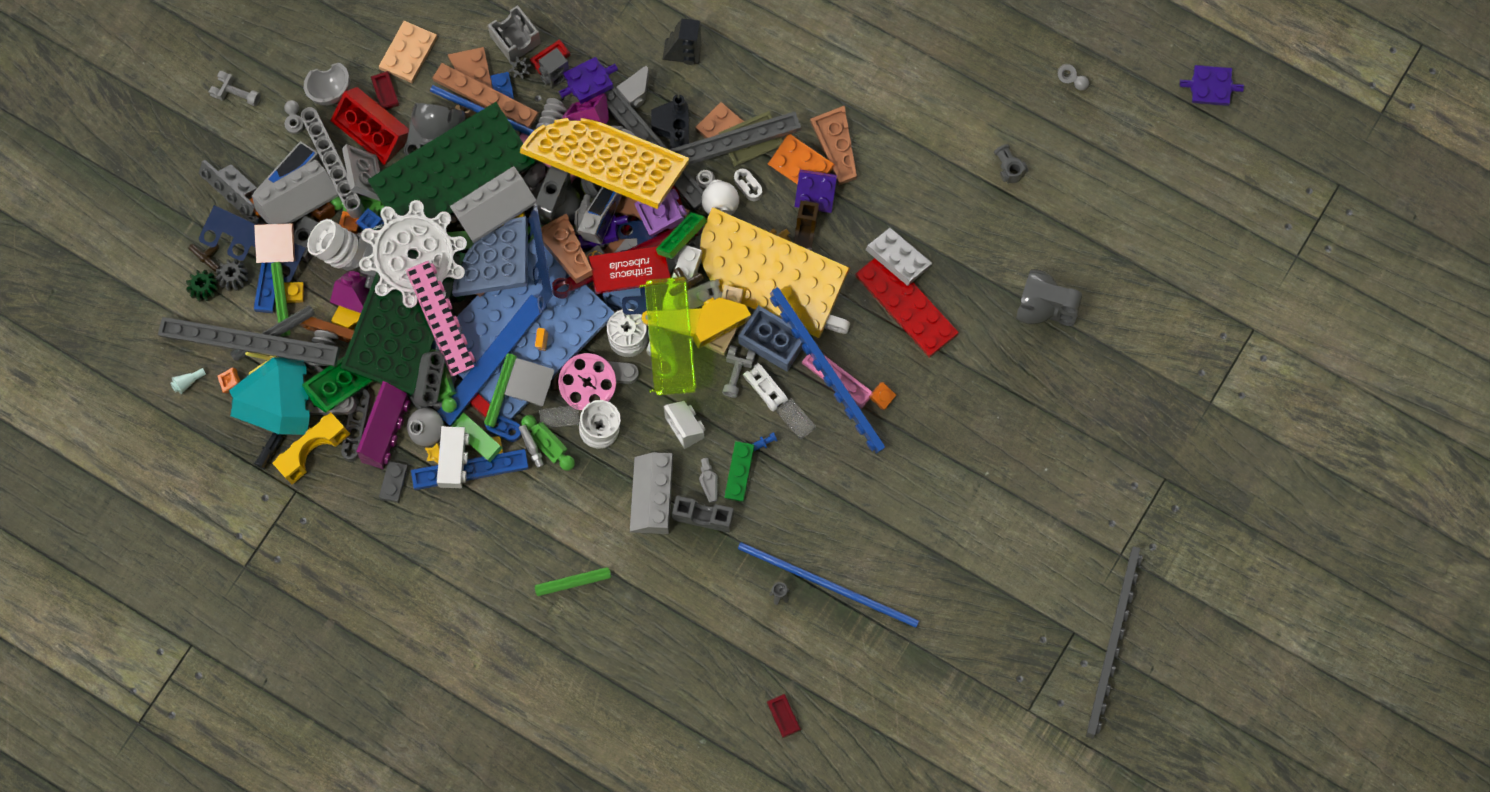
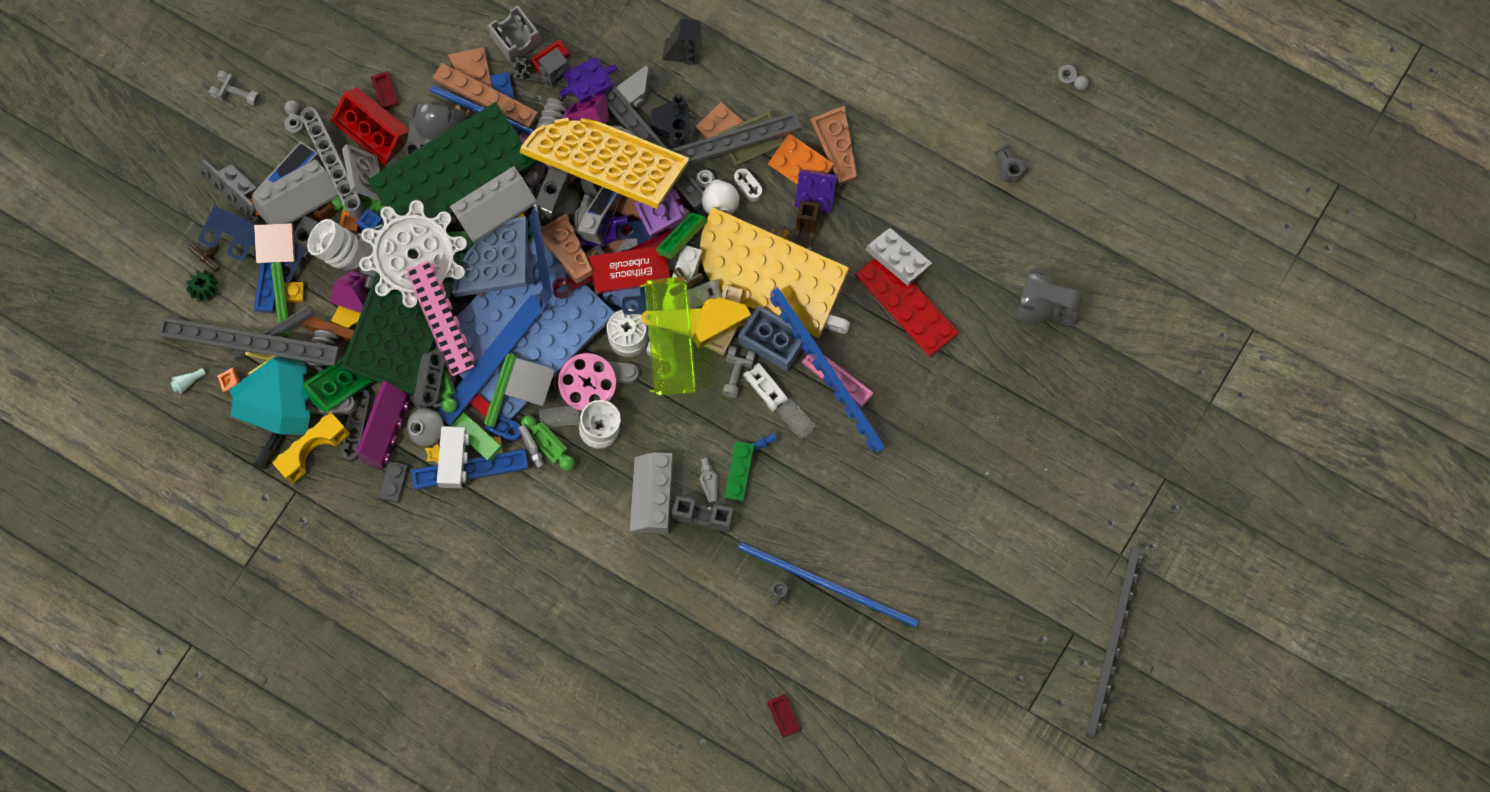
dark grey gear [216,259,248,291] -> none
light grey cylinder [304,63,350,106] -> none
light nougat plate [379,21,437,83] -> none
light orange tile [535,328,548,351] -> none
bright green axle [535,567,611,596] -> none
white slope [664,401,705,449] -> none
orange plate [869,382,896,410] -> none
dark purple plate [1180,65,1244,106] -> none

